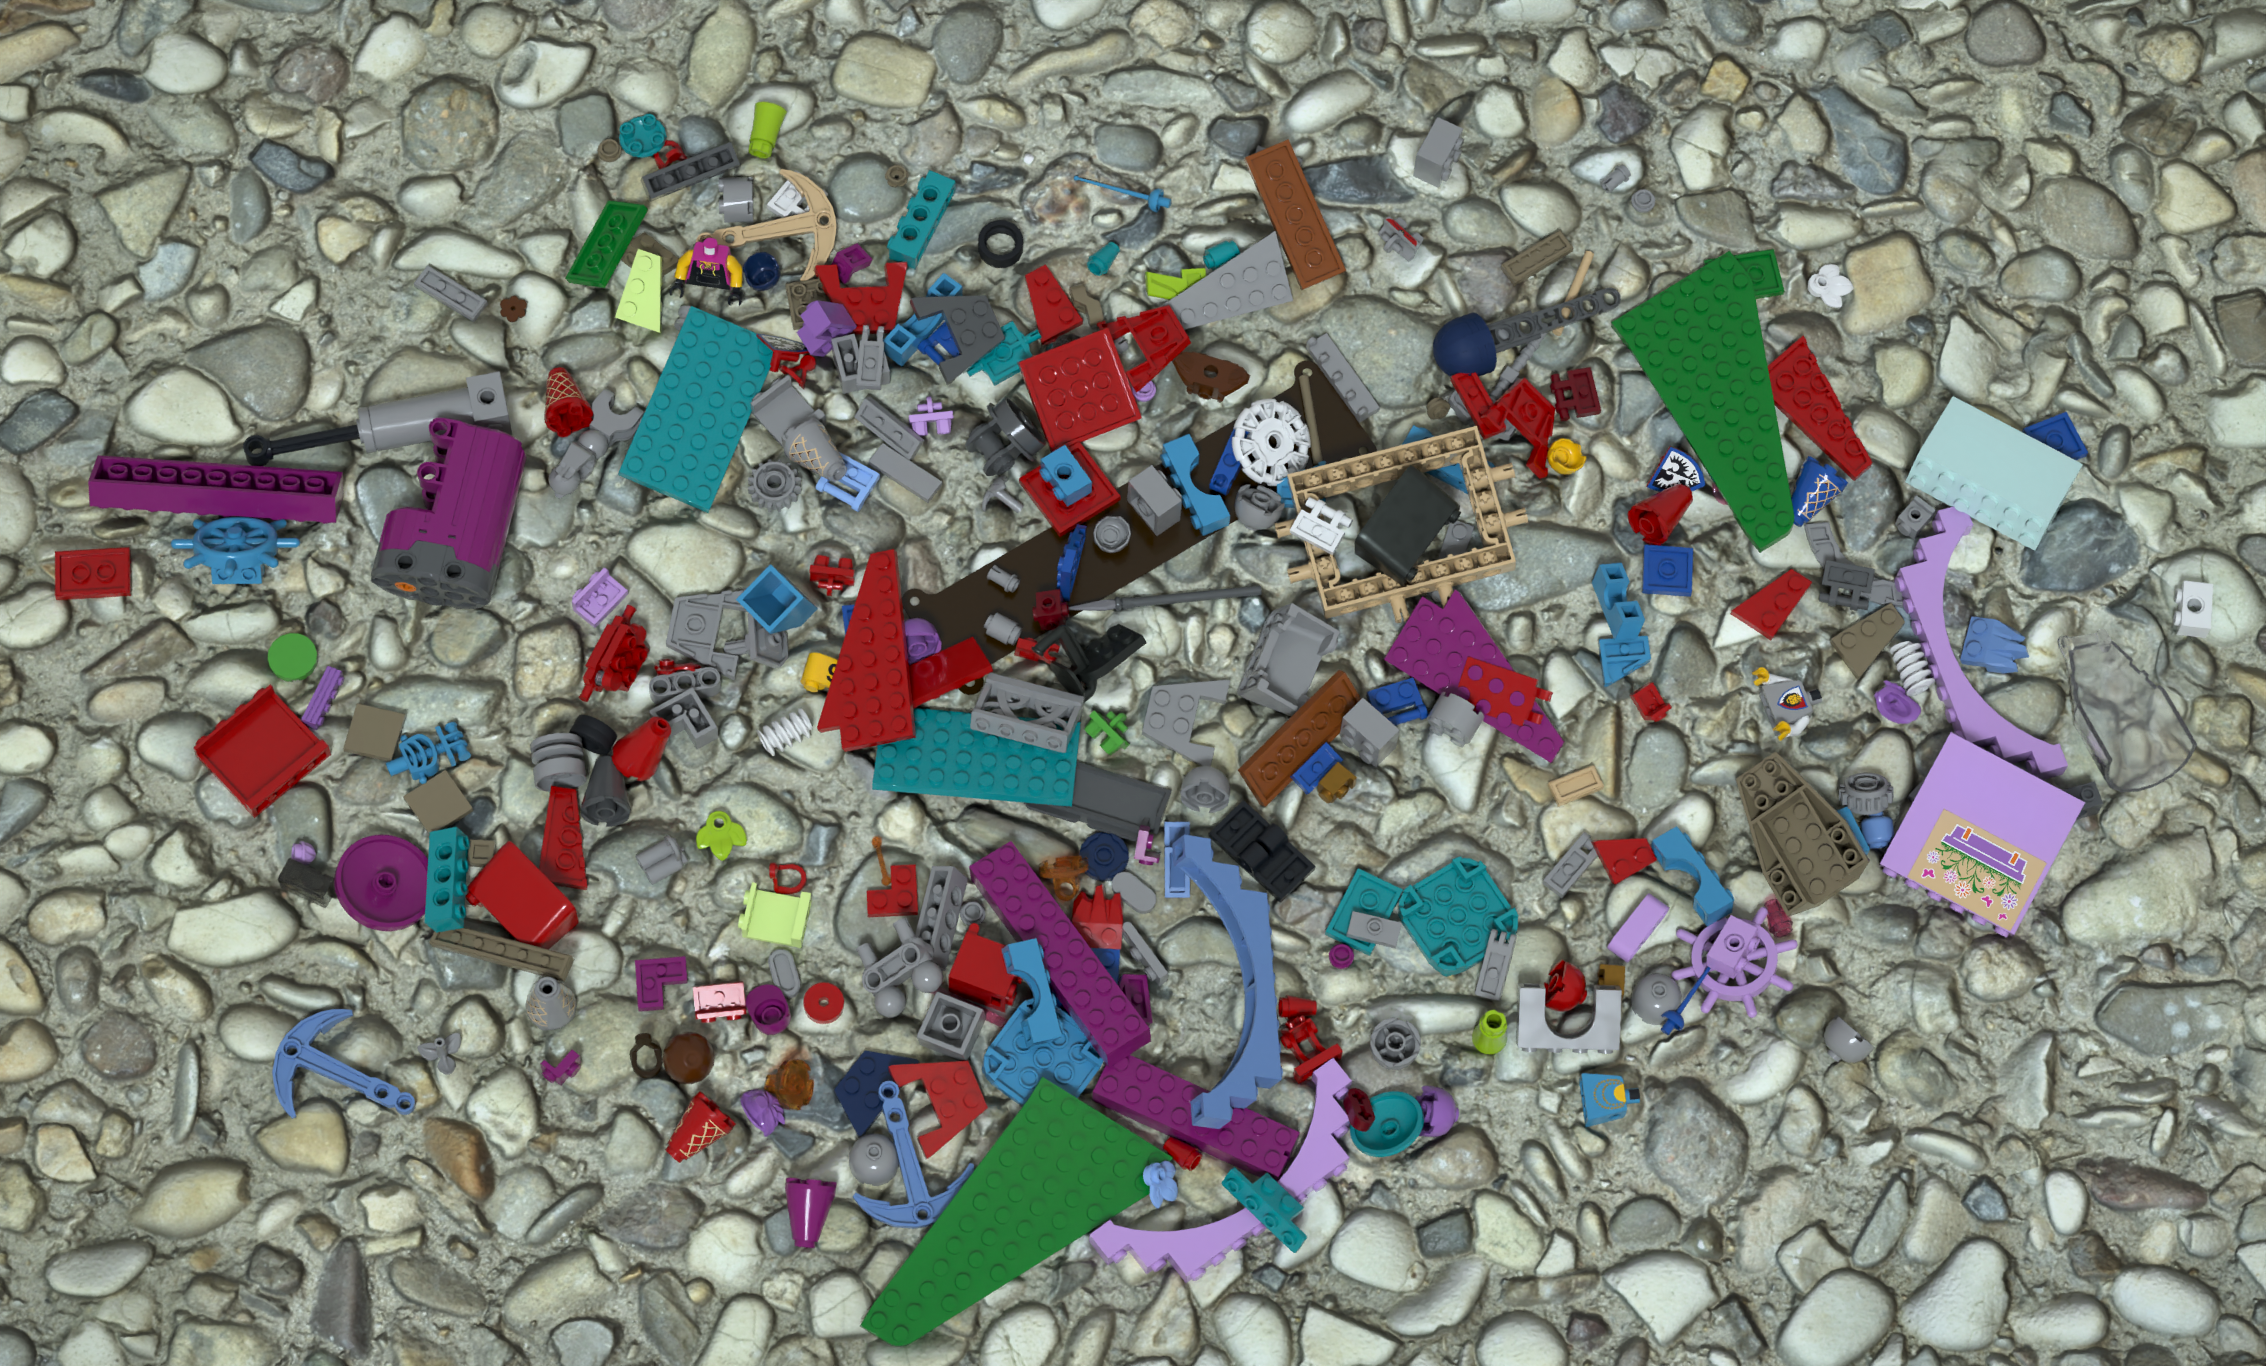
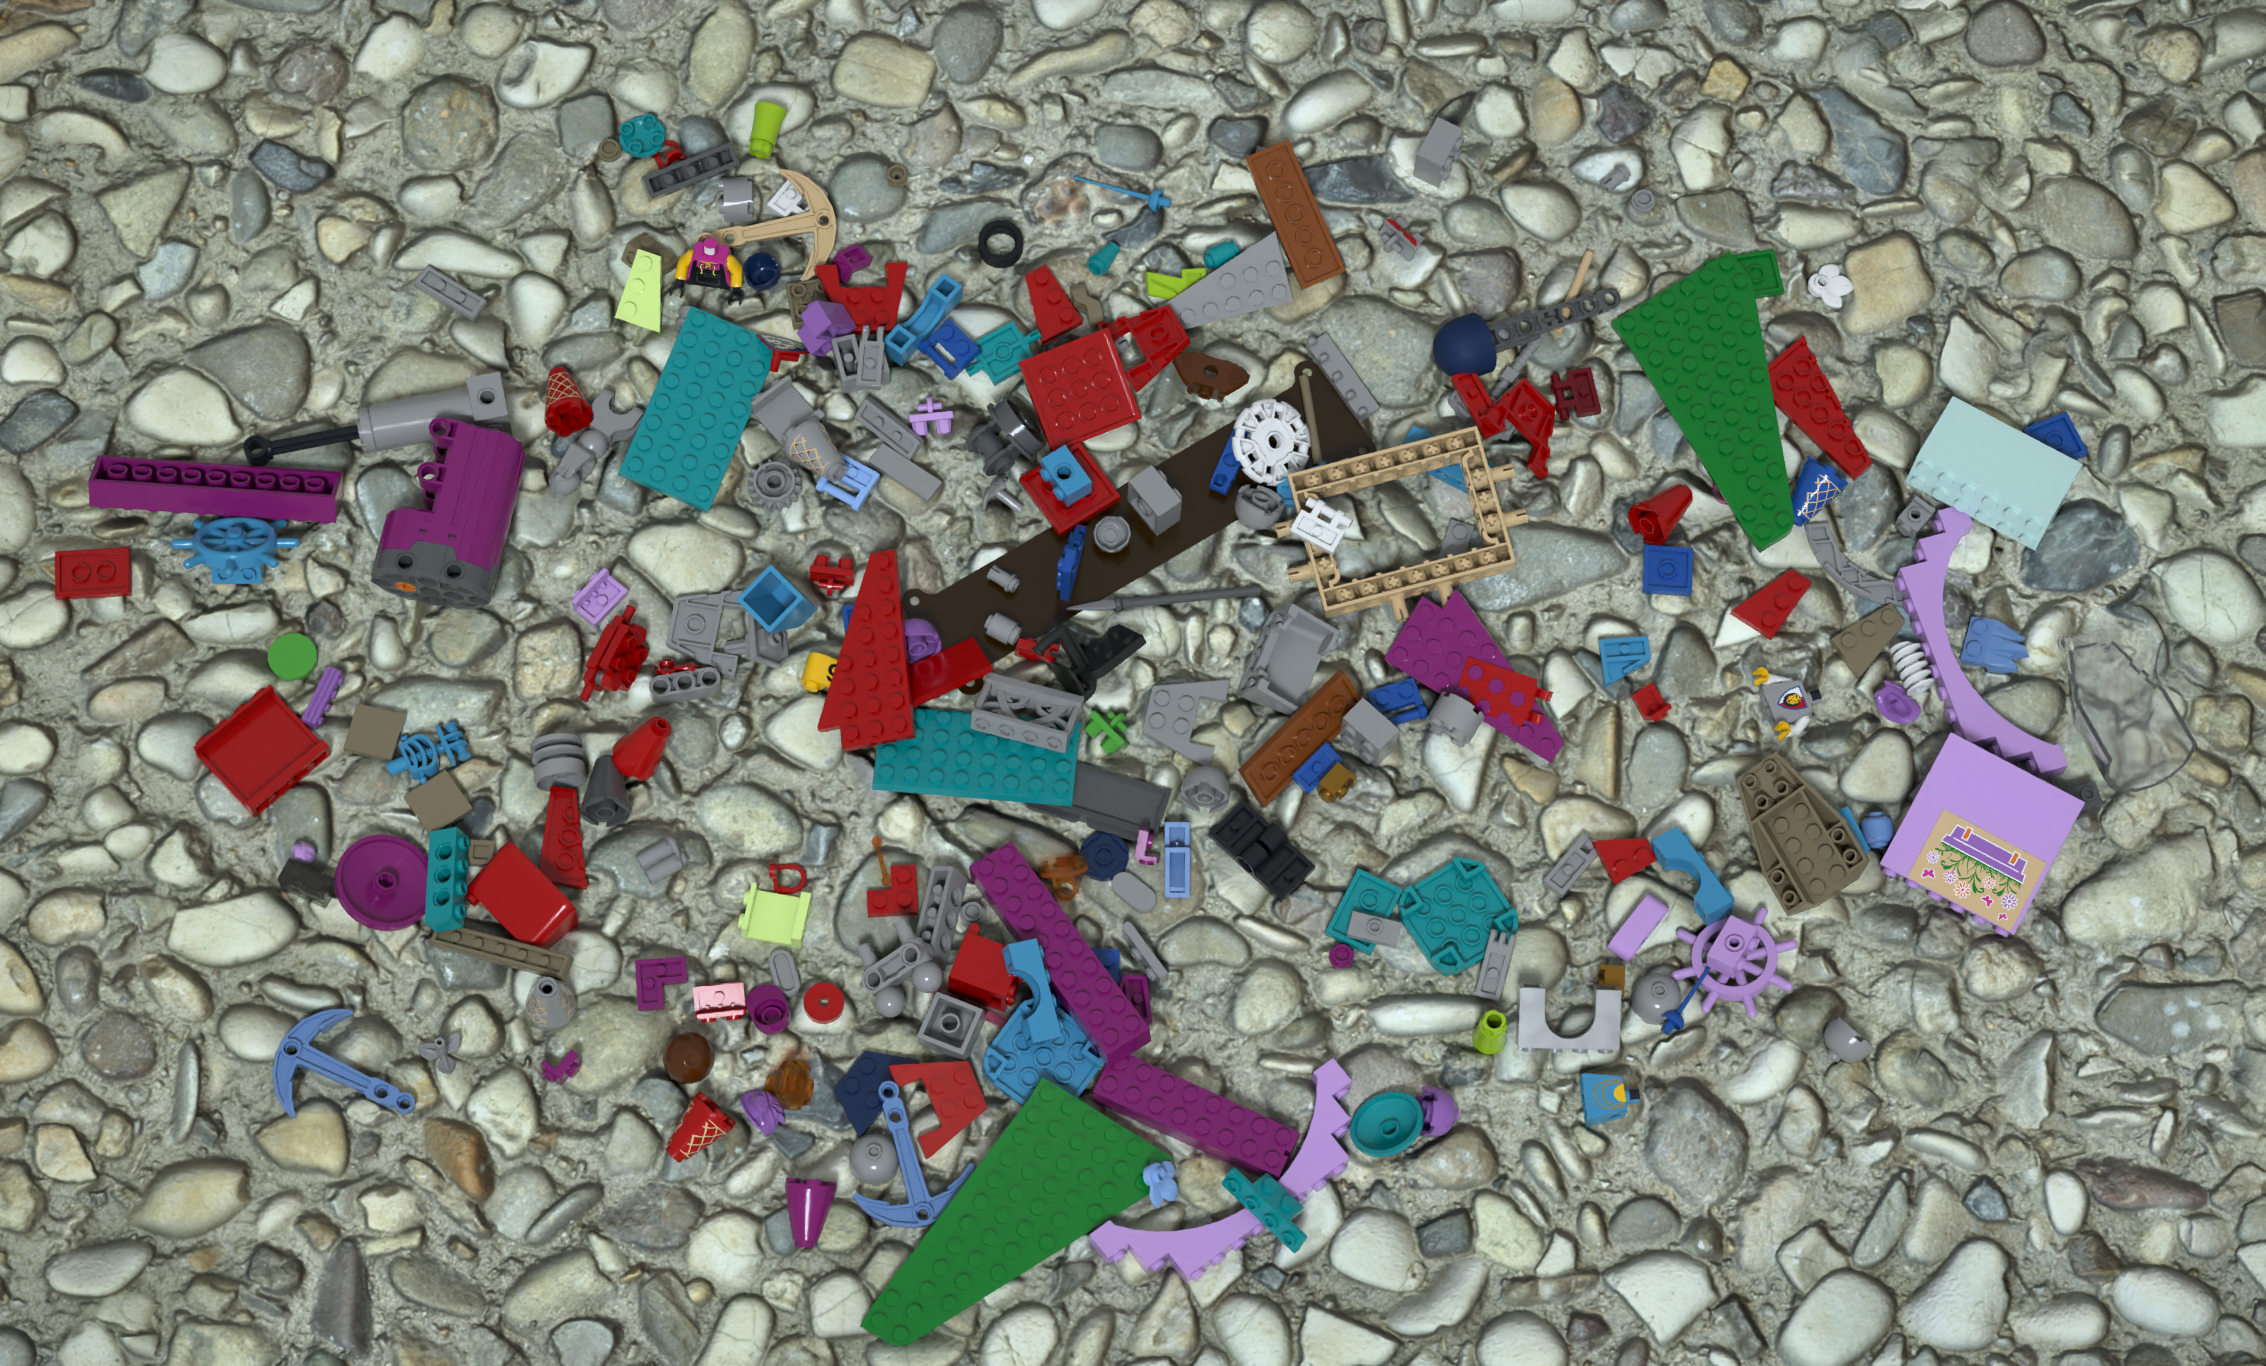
reddish brown plant [500,296,527,322] -> none
green tile [565,200,648,288] -> none
black tyre [569,715,617,755] -> none
dark brown piece [629,1033,663,1078] -> none
light grey brick [649,687,719,749] -> none
lime plate [696,811,747,861] -> none
white piece [756,708,812,756] -> none
red piece [779,355,816,389] -> none
teal brick [887,170,956,270] -> none
dark grey wing [910,295,1005,385] -> none
dark red brick [1033,589,1069,630] -> none
red plate [1072,884,1123,950] -> none
lavender plate [1132,381,1156,402] -> none
dark azure arch [1160,434,1230,536] -> none
red cone [1163,1137,1202,1171] -> none
medium blue arch [1172,834,1283,1129] -> none
red cone [1278,995,1317,1020] -> none
red tile [1280,1015,1343,1084] -> none
dark red beam [1343,1088,1375,1132] -> none
pearl dark grey windscreen [1354,465,1461,586] -> none
light grey cylinder [1370,1018,1421,1070] -> none
dark tan plate [1426,397,1450,420] -> none
dark tan plate [1501,230,1574,286] -> none
red cylinder [1544,960,1587,1012] -> none
yellow hair [1547,438,1586,475] -> none
tan tile [1548,765,1604,807] -> none
dark azure arch [1592,563,1645,640] -> none
shield [1646,446,1705,492] -> none
clear pink cone [1764,899,1793,938] -> none
dark grey plate [1819,560,1875,611] -> none
light grey gear [1839,773,1894,815] -> none
white brick [2173,580,2213,638] -> none

